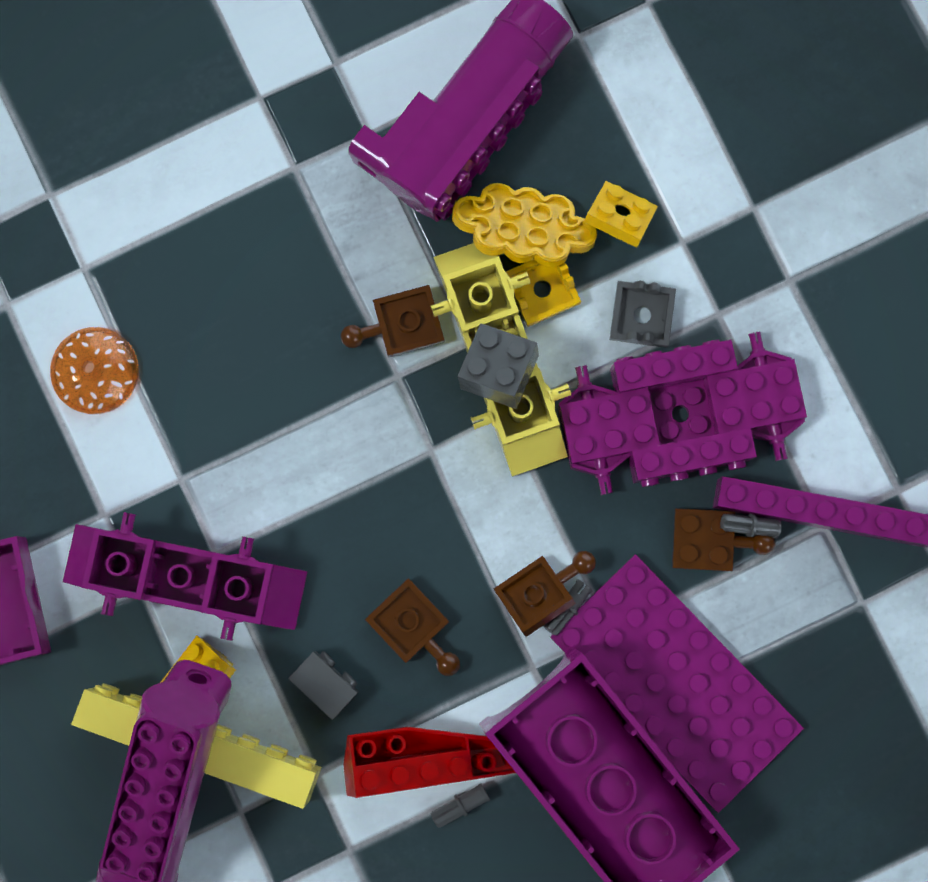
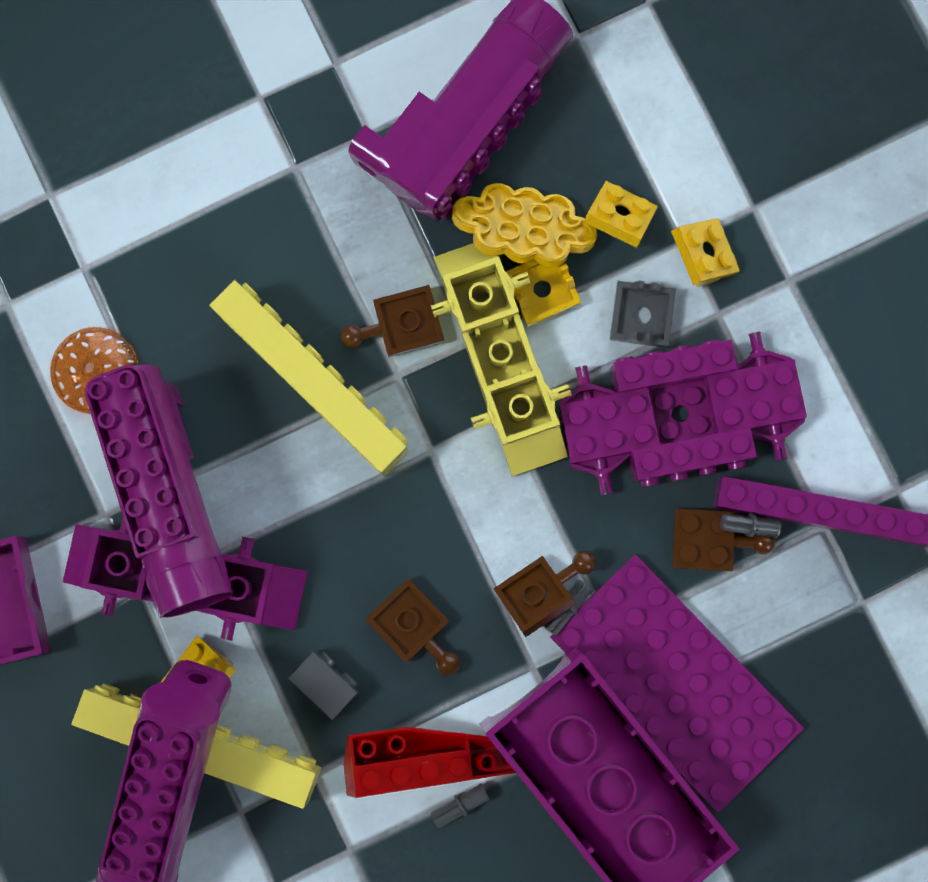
dark grey brick [457,323,539,409] -> none
none -> magenta piece [85,364,233,618]
none -> light yellow brick [209,280,409,477]
none -> yellow piece [671,218,740,288]

